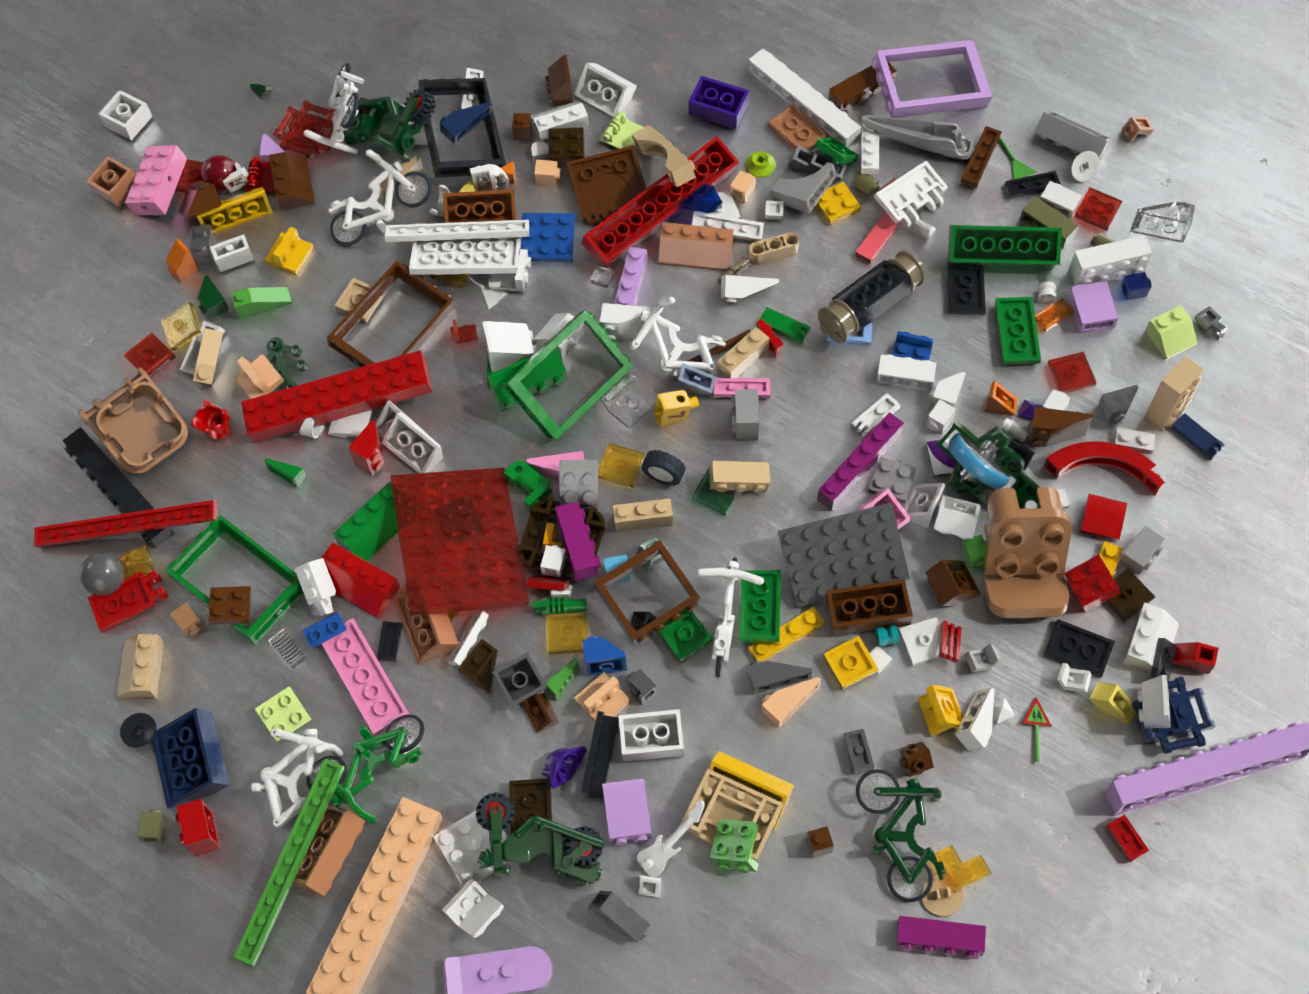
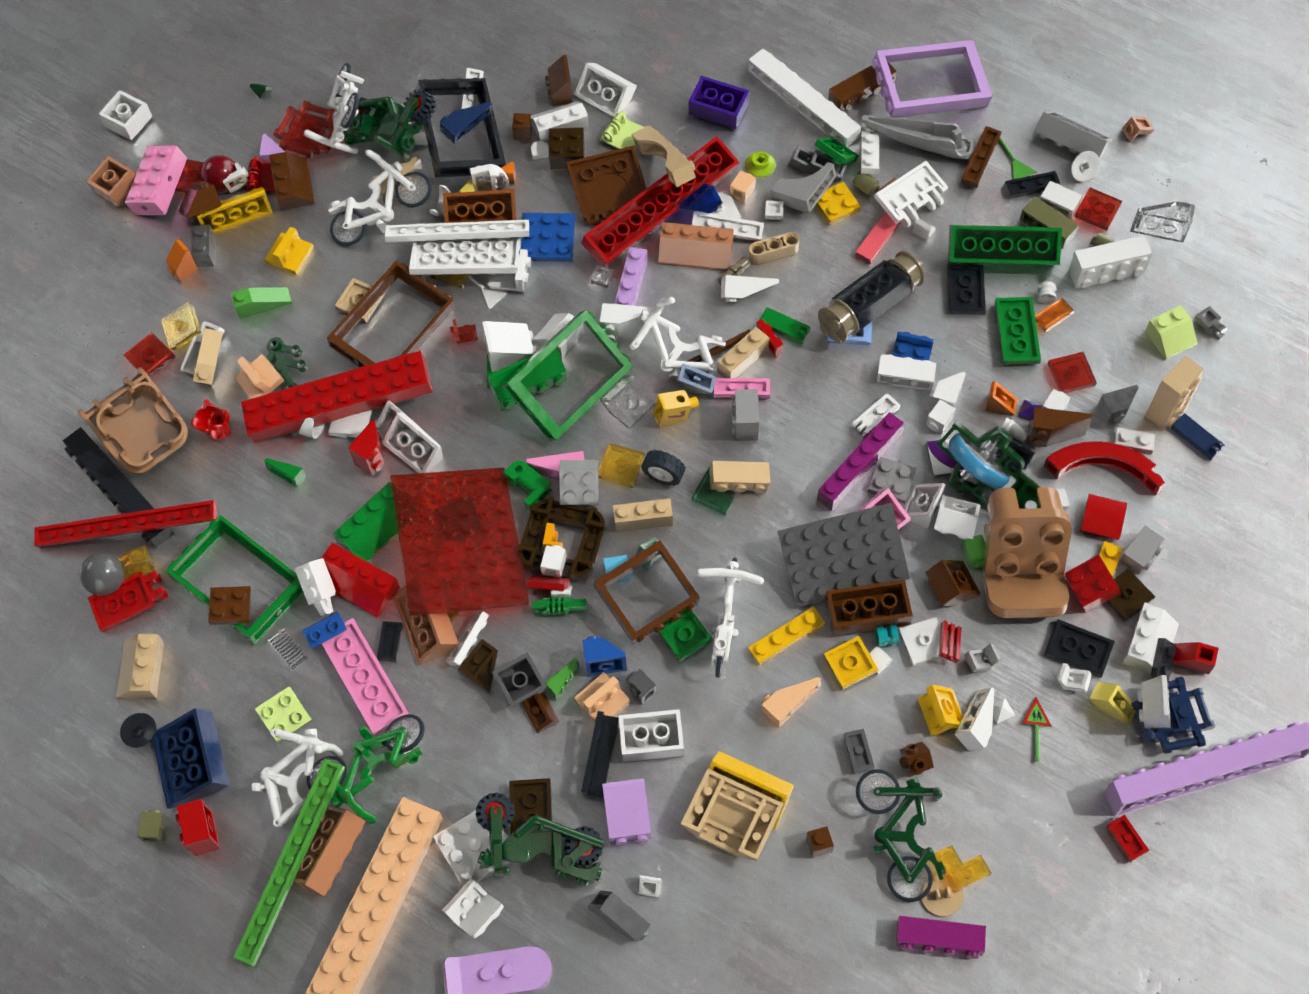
medium nougat brick [170,602,204,638] -> none
dark green slope [197,275,229,320] -> none
white brick [210,235,254,272] -> none
light nougat brick [534,160,561,186] -> none
dark purple hat [542,746,587,789] -> none
clear yellow tile [547,612,588,654] -> none
magenta brick [555,502,601,581] -> none
black slope [630,611,657,635] -> none
white piece [637,801,705,878] -> none
bright green bracket [709,819,758,873] -> none
green plate [739,570,782,643] -> none
dark grey slope [747,661,812,695] -> none
nougat tile [768,104,829,151] -> none
lavender brick [1068,281,1119,333] -> none
clear blue brick [1120,272,1152,301] -> none

